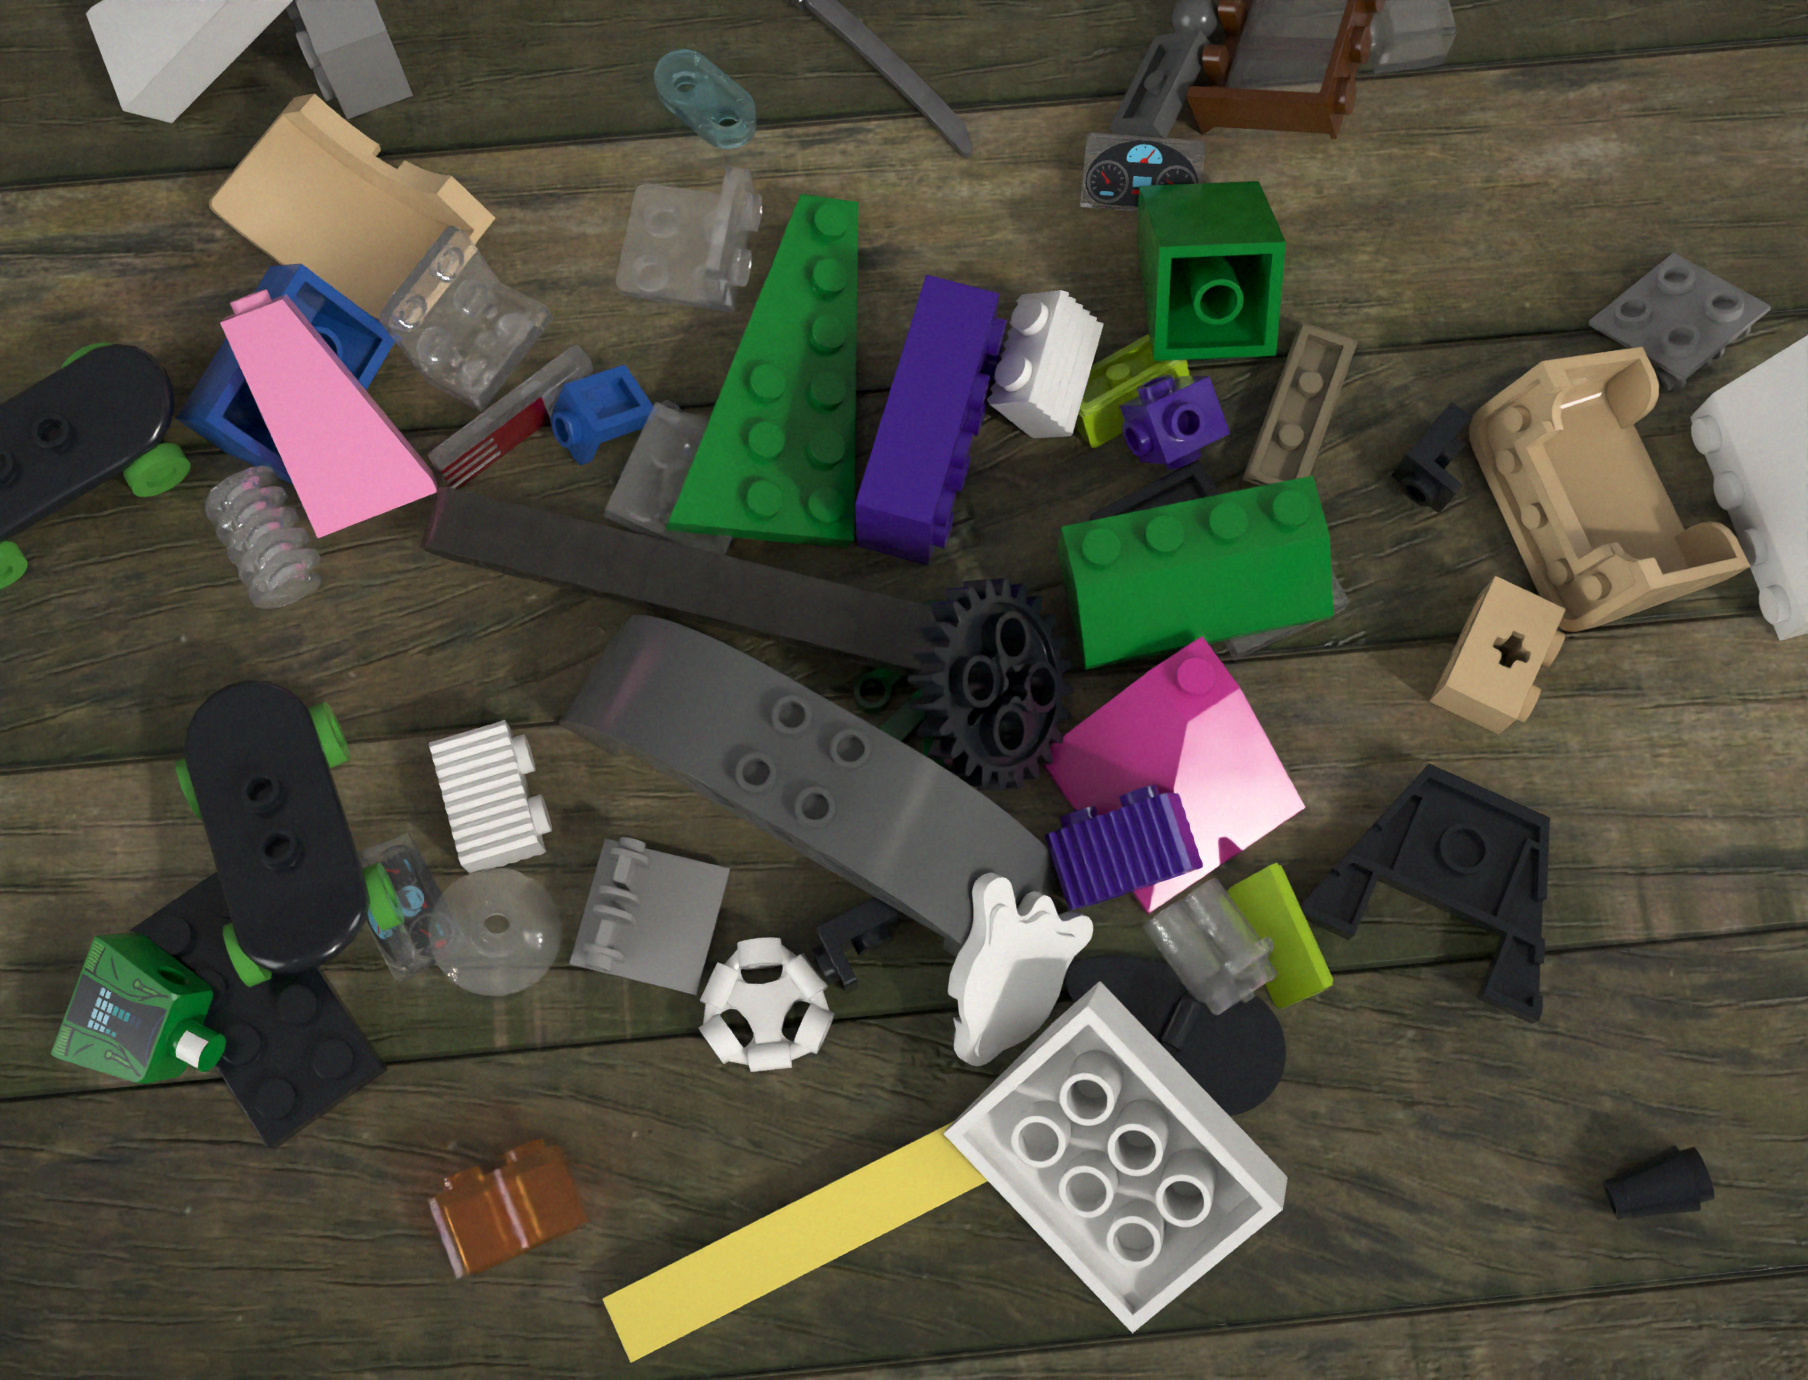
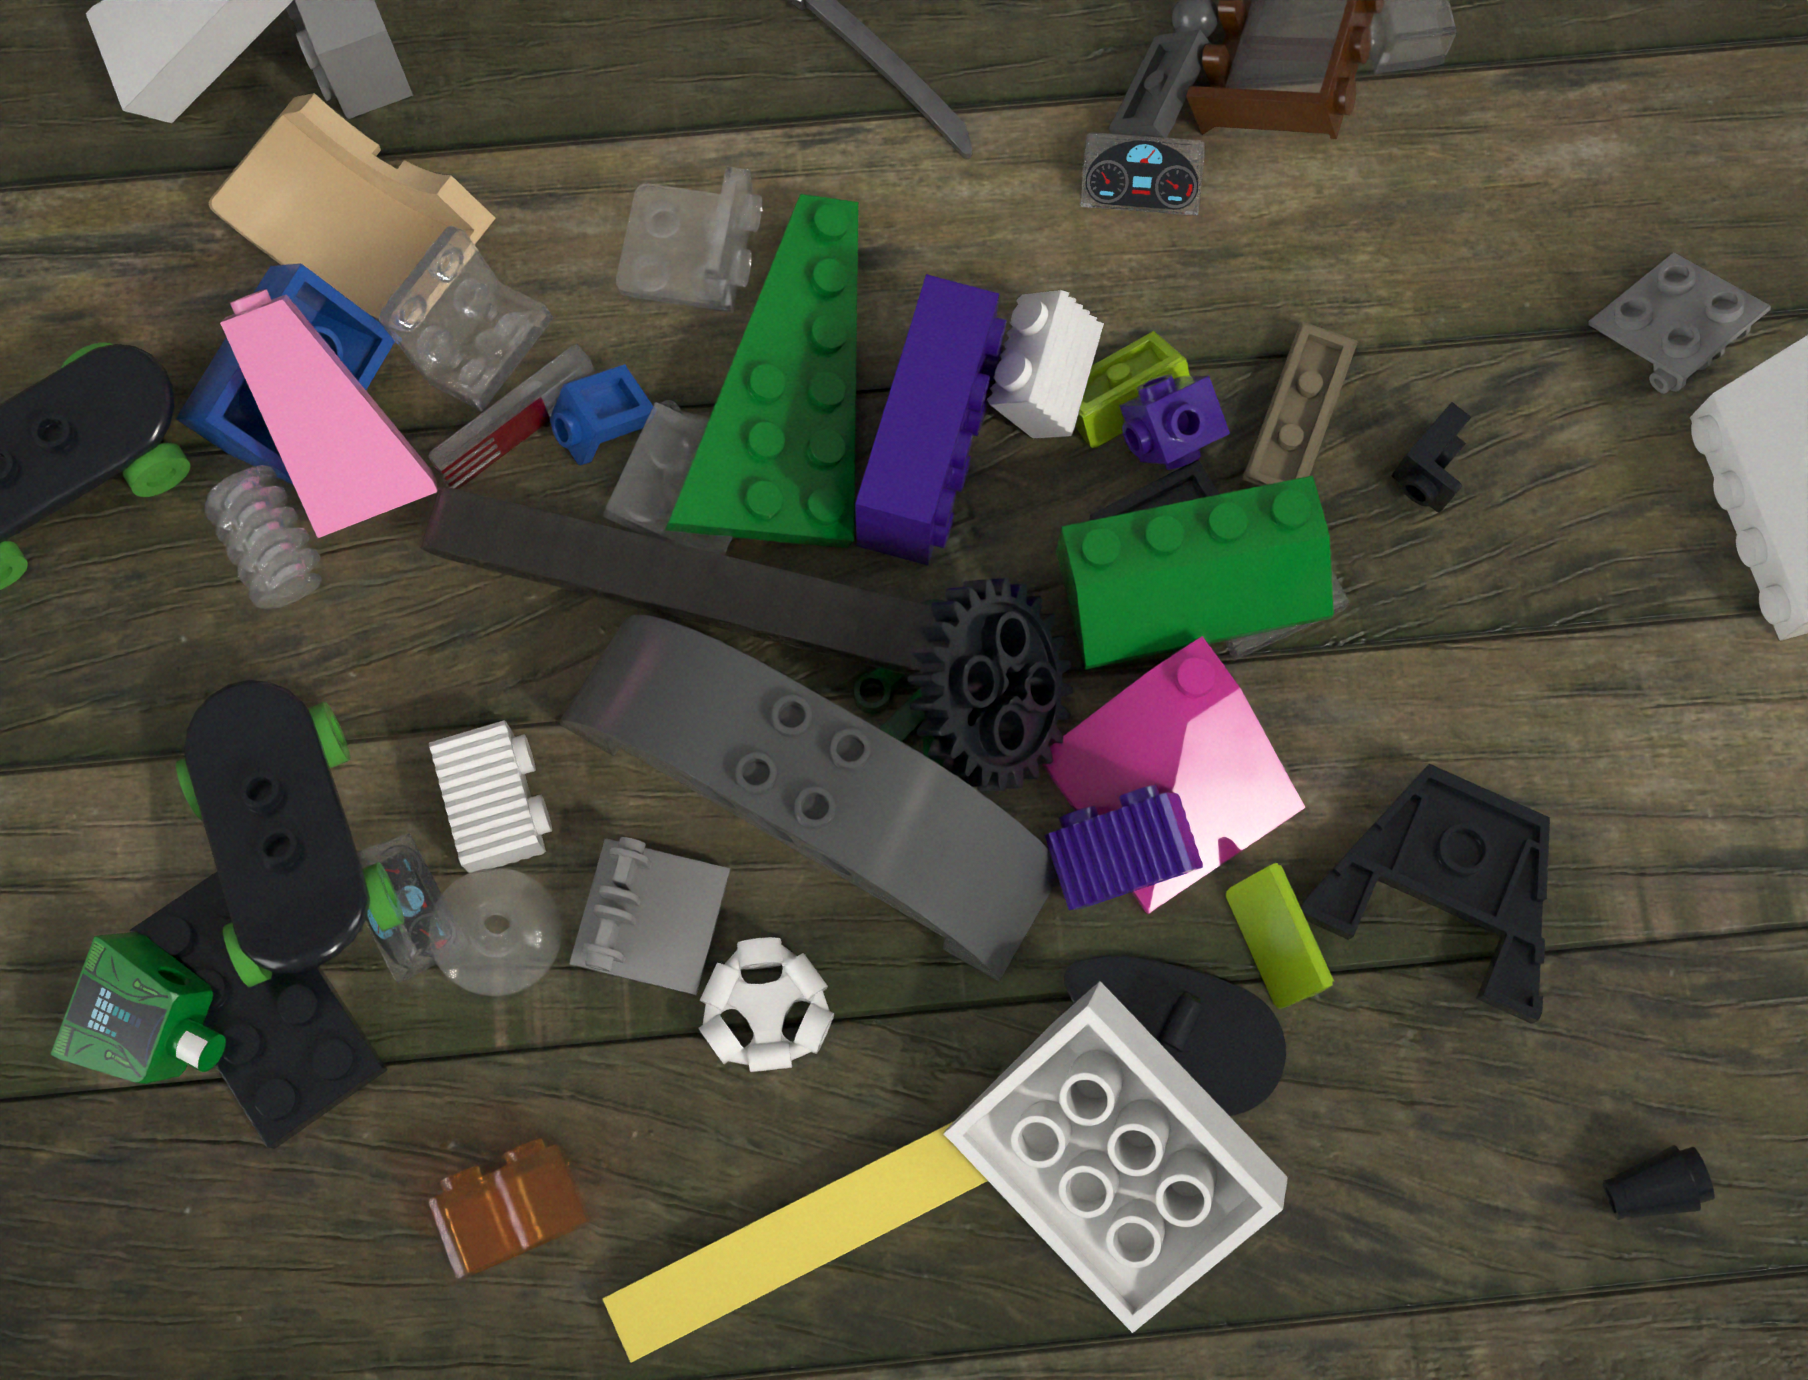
clear light blue plate [654,49,757,149] -> none
black bracket [811,897,899,994] -> none
white tile [948,873,1093,1066] -> none
green slope [1137,181,1286,361] -> none
clear piece [1143,878,1277,1016] -> none
tan brick [1429,576,1566,735] -> none
tan windscreen [1469,347,1750,632] -> none

